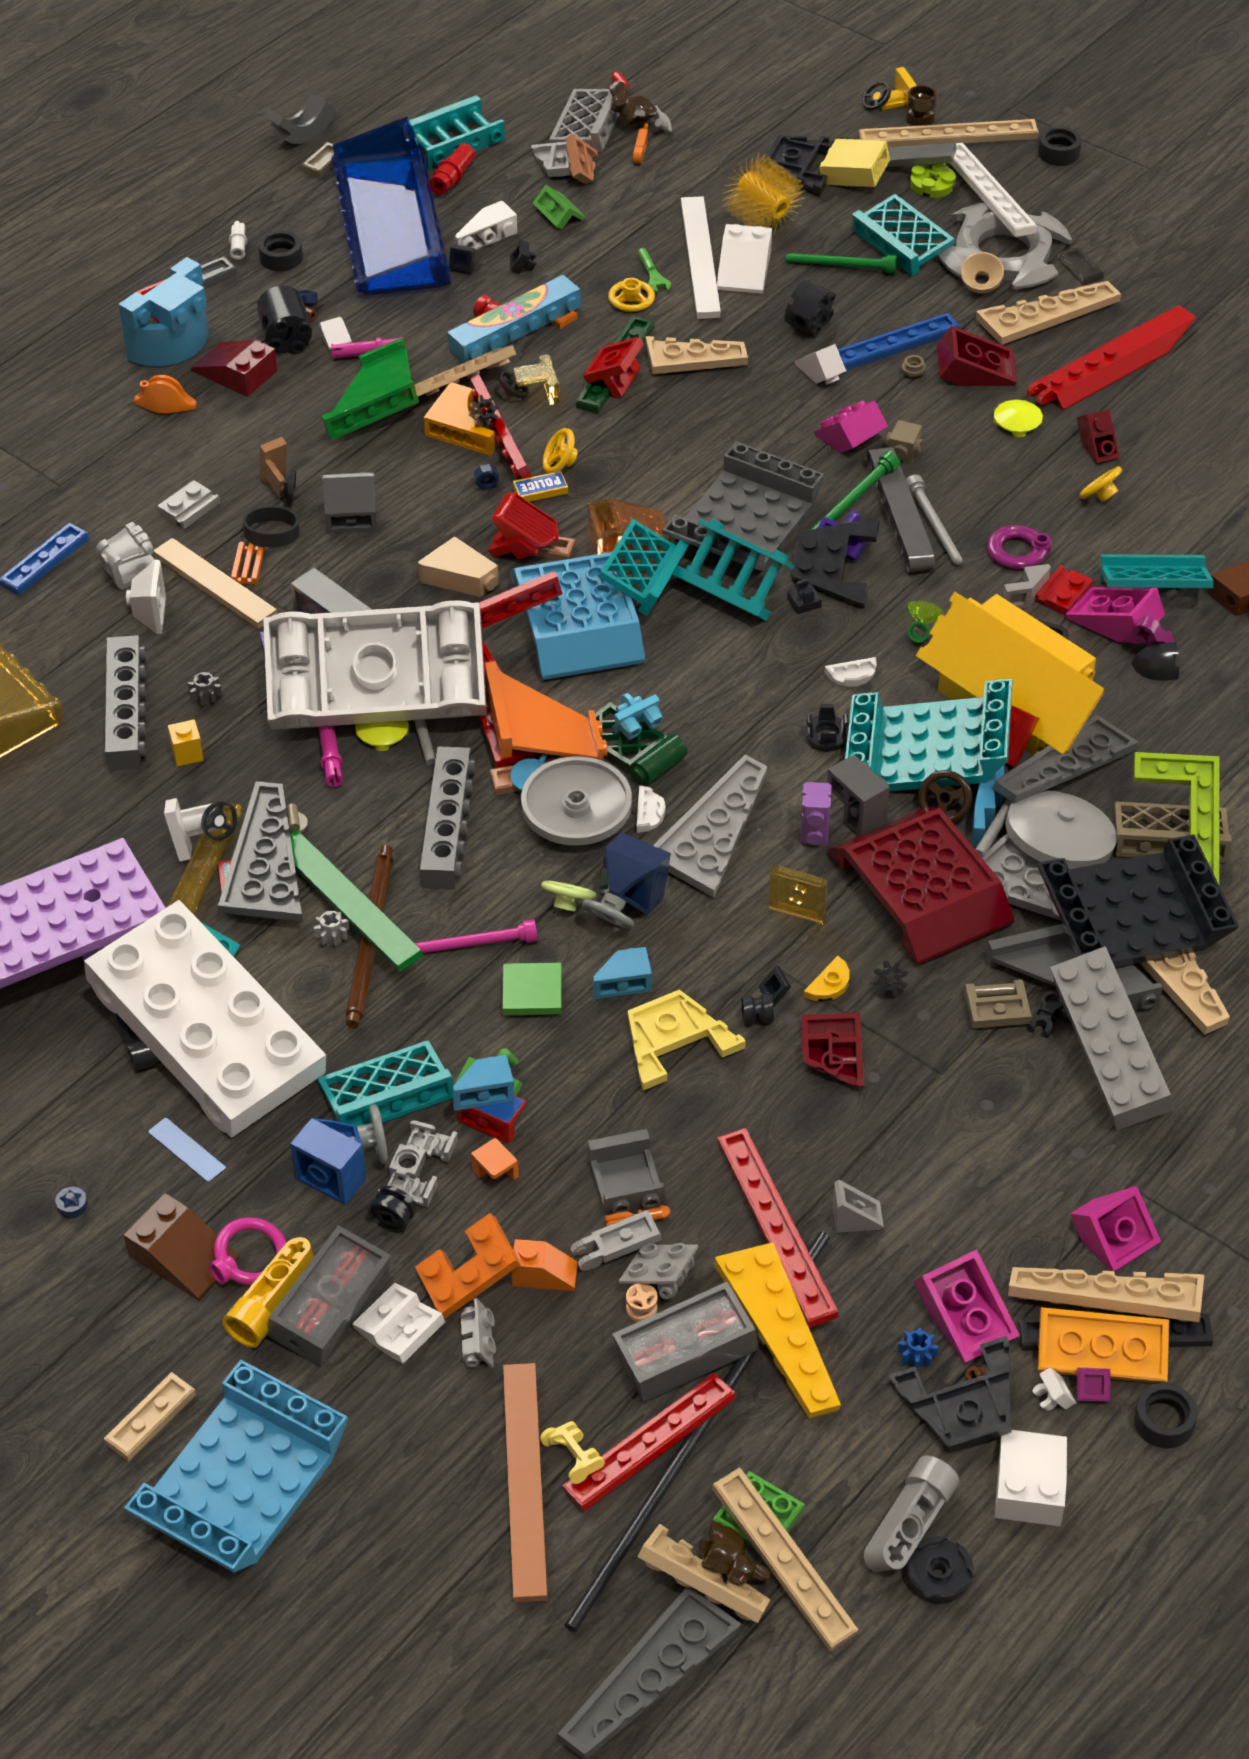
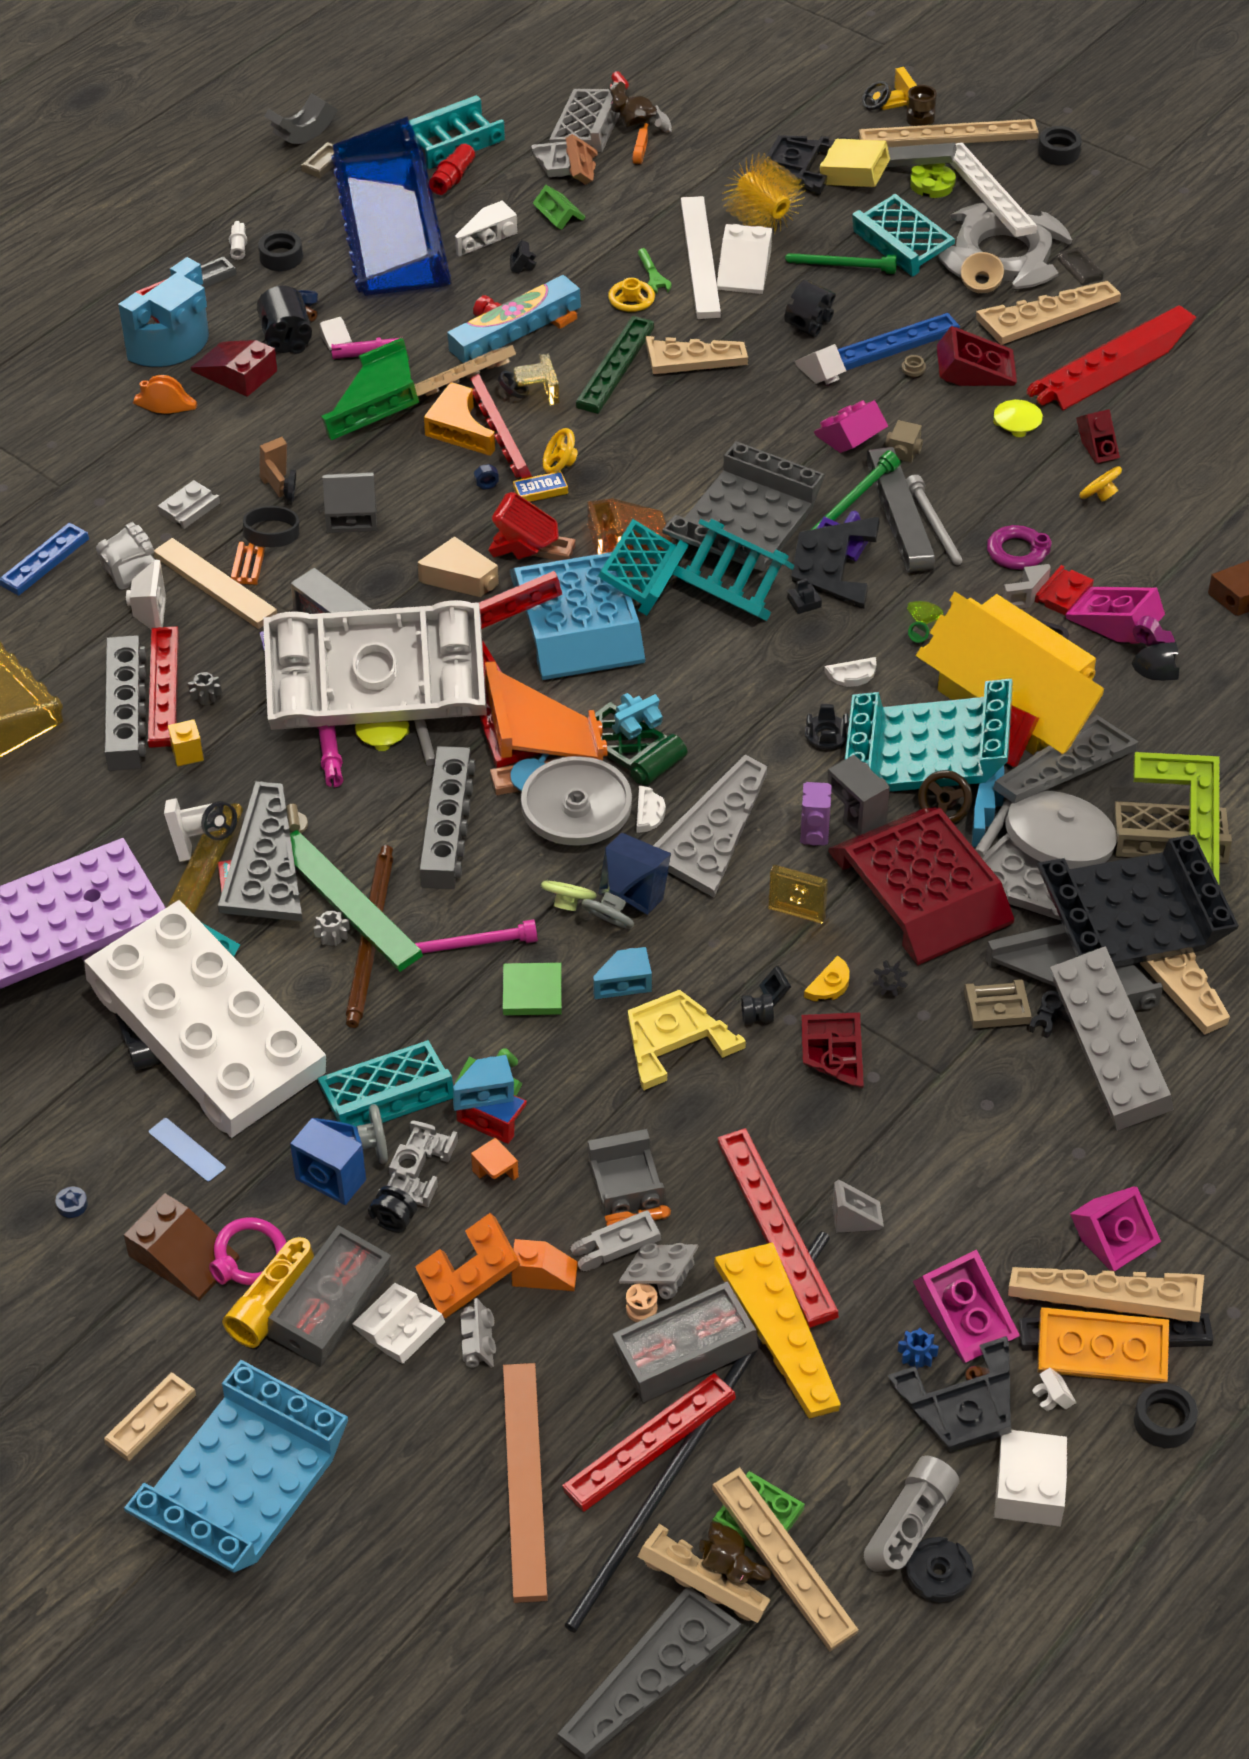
black tile [449,244,475,273] -> none
black gear [468,395,500,427] -> none
light yellow piece [540,1421,605,1484] -> none
red bracket [583,337,644,398] -> none
magenta tile [1076,1367,1110,1402] -> none
teal fence [1099,554,1213,588] -> none
none -> tile [148,626,179,748]

